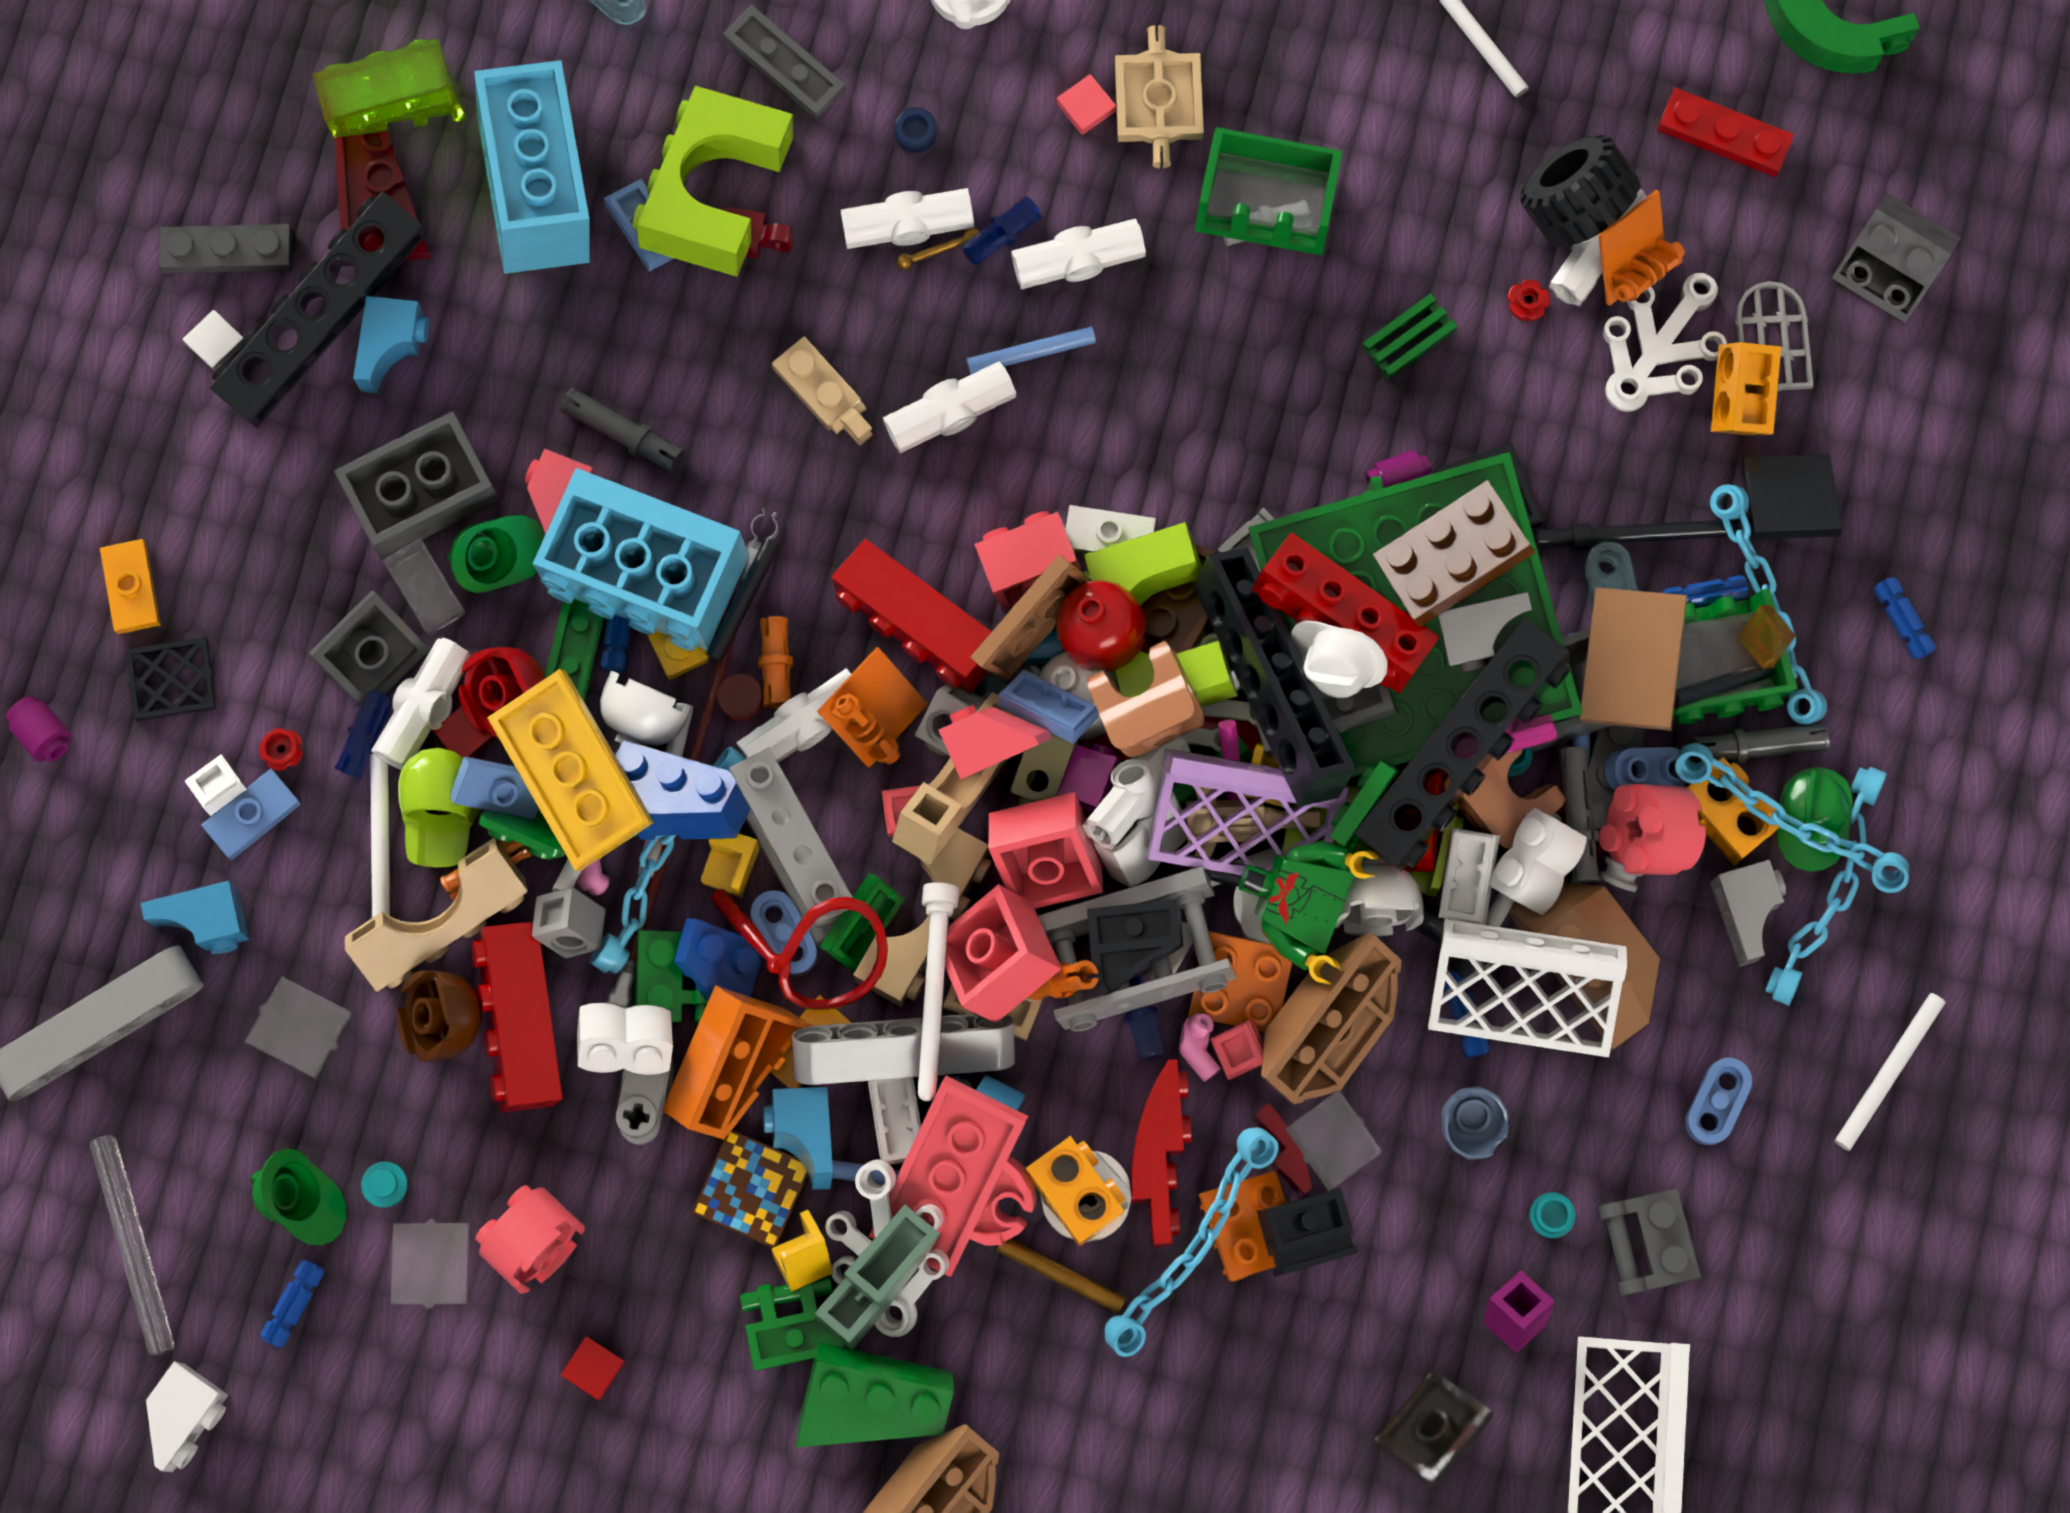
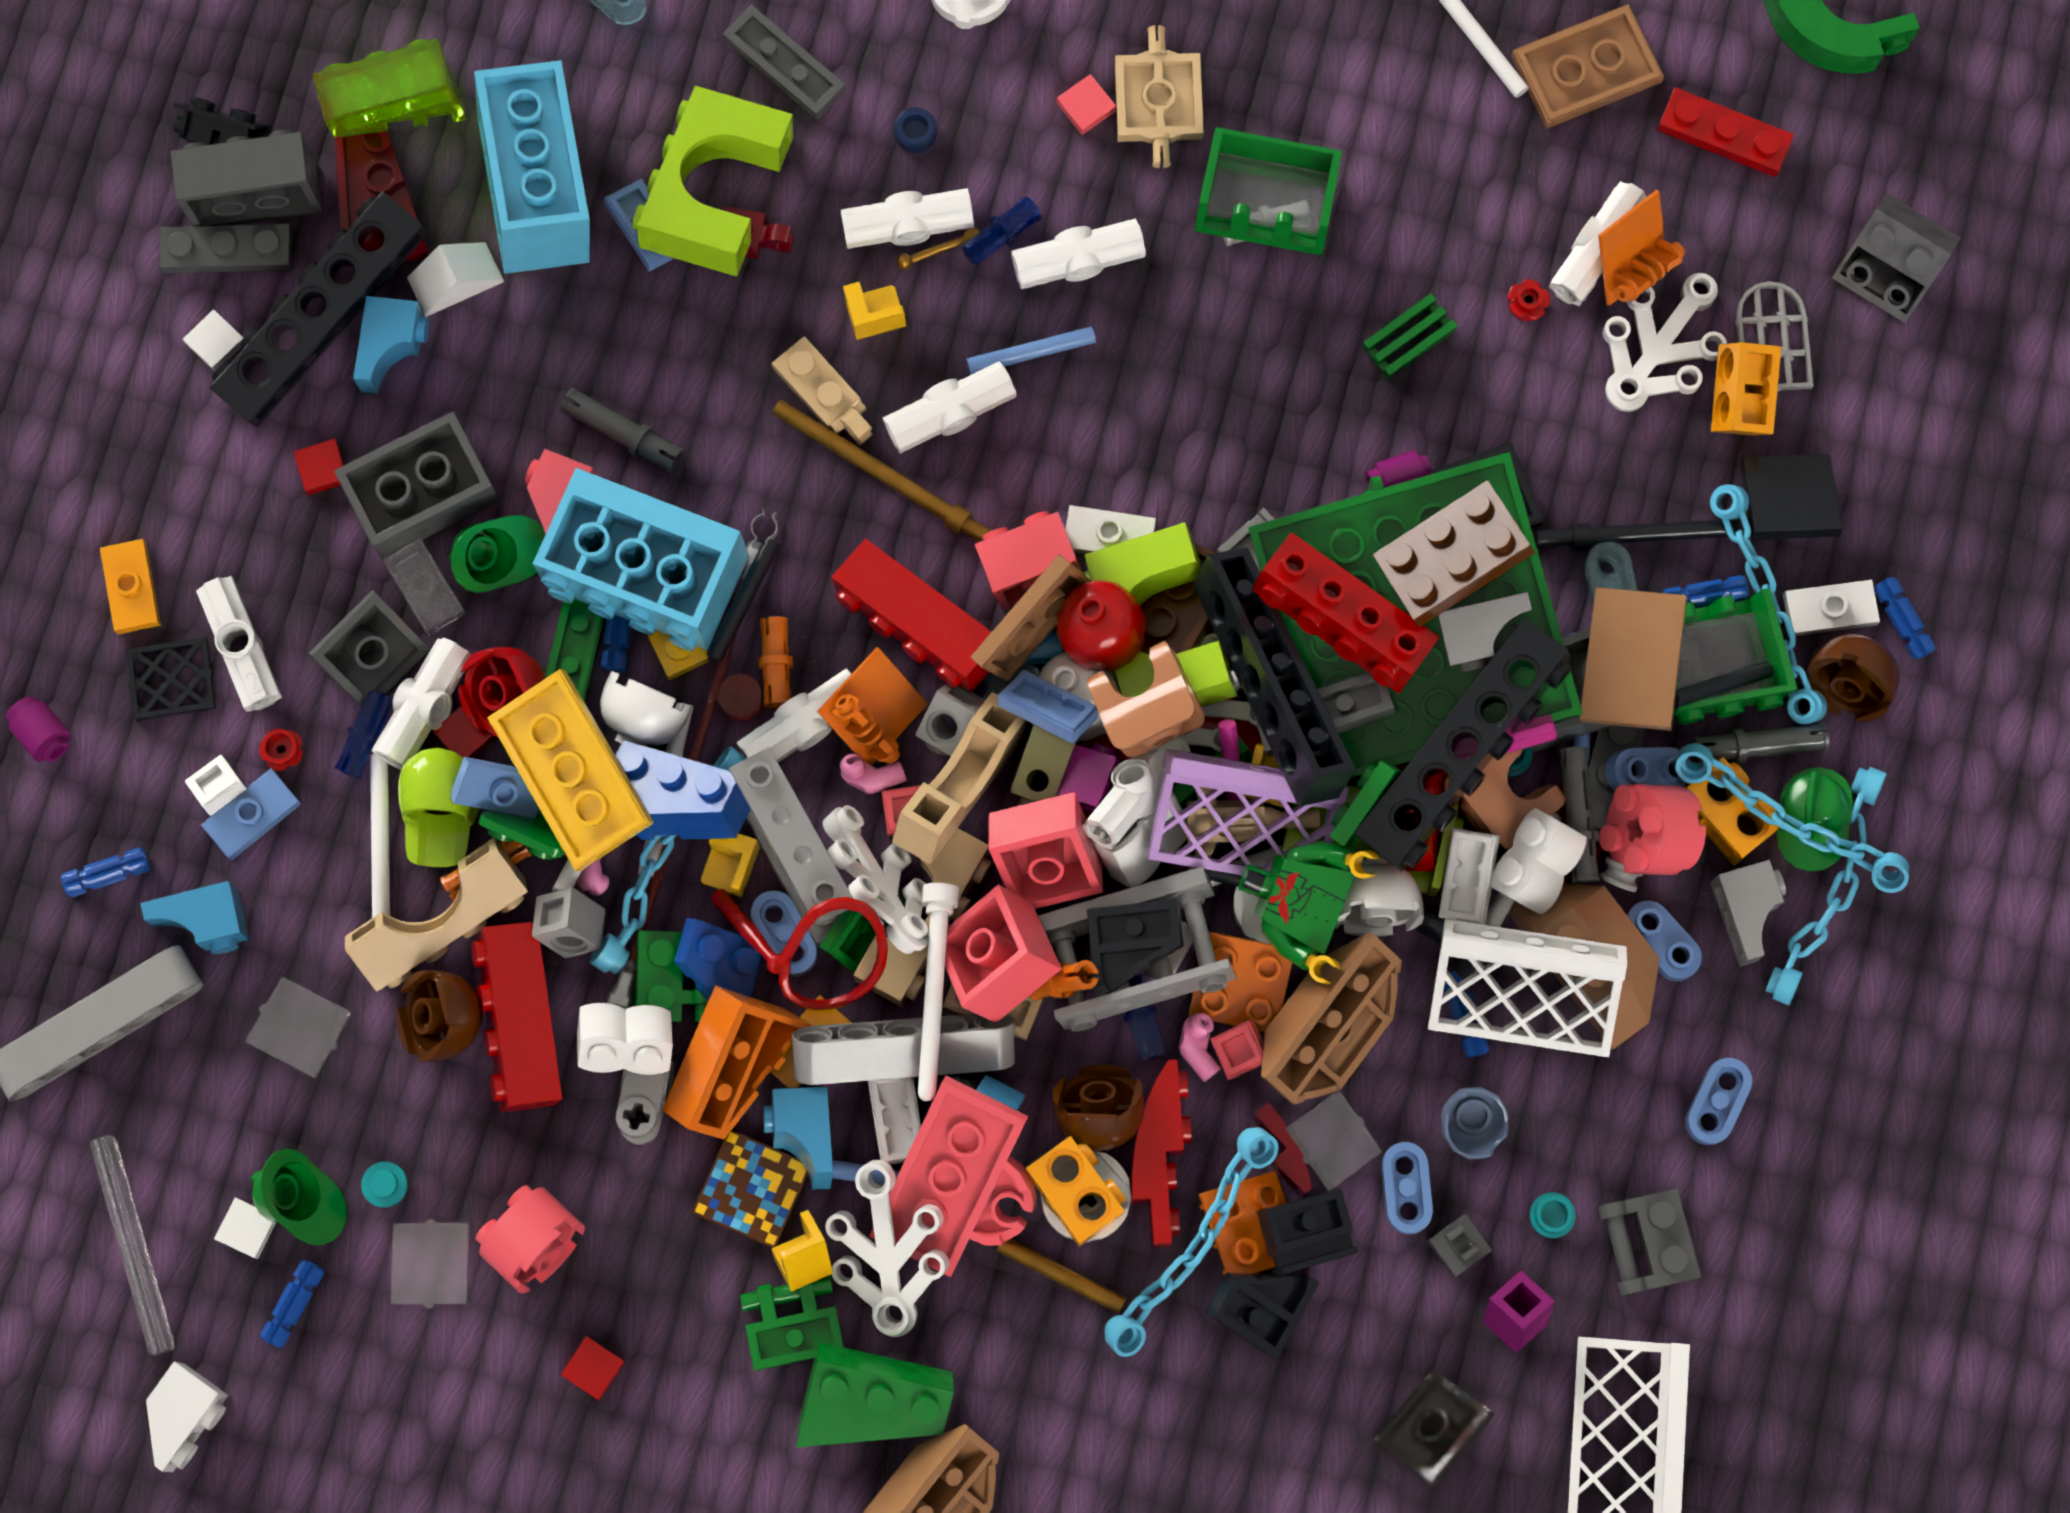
sand green slope [814,1205,940,1351] -> none
coral slope [939,704,1052,780] -> none
white piece [1291,621,1388,698] -> none
black tyre [1520,135,1641,247] -> none
clear orange tile [1737,605,1796,668] -> none
white bar [1834,993,1946,1151] -> none
none -> blue axle [61,847,151,897]
none -> dark grey brick [170,130,323,226]
none -> black hinge [173,97,269,145]
none -> white piece [196,576,282,712]
none -> white tile [214,1197,276,1259]
none -> red tile [293,439,344,495]
none -> white slope [407,242,504,317]
none -> pearl gold bar [772,399,992,543]
none -> white plant [822,805,929,954]
none -> bright pink arm [840,754,907,794]
none -> yellow panel [843,282,906,340]
none -> reddish brown cylinder [1053,1065,1144,1151]
none -> black wing [1204,1272,1319,1359]
none -> medium blue plate [1381,1142,1433,1235]
none -> dark grey tile [1427,1214,1492,1278]
none -> medium nougat tile [1511,4,1664,129]
none -> medium blue plate [1626,901,1702,981]
none -> white plate [1783,580,1880,636]
none -> reddish brown cylinder [1807,634,1900,722]

